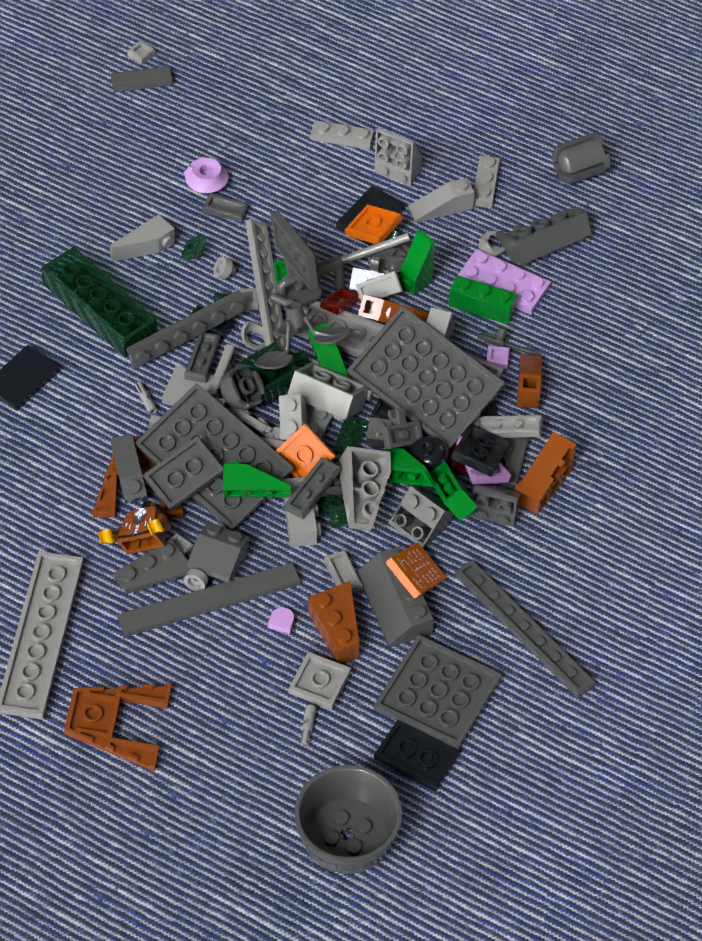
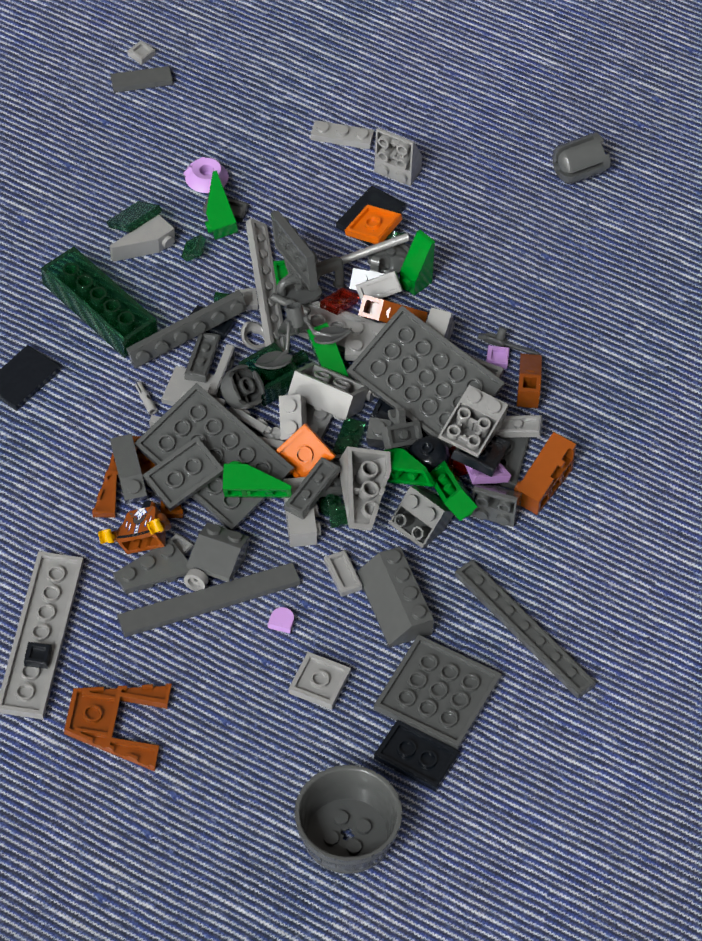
light grey tile [214,256,236,279] -> none
light grey pin [300,705,316,746] -> none
dark orange wedge [308,581,359,664] -> none
orange tile [386,542,447,598] -> none
light grey slope [408,178,474,223] -> none
green brick [448,275,517,325] -> none
lavender plate [458,249,551,315] -> none
light grey plate [473,155,500,208] -> none
light grey piece [478,231,505,257] -> none
dark grey wedge [496,207,592,265] -> none
none -> black tile [24,642,52,669]
none -> tile [106,201,162,232]
none -> green slope [205,170,238,240]
none -> light grey plate [345,321,386,361]
none -> light grey slope [438,385,509,458]

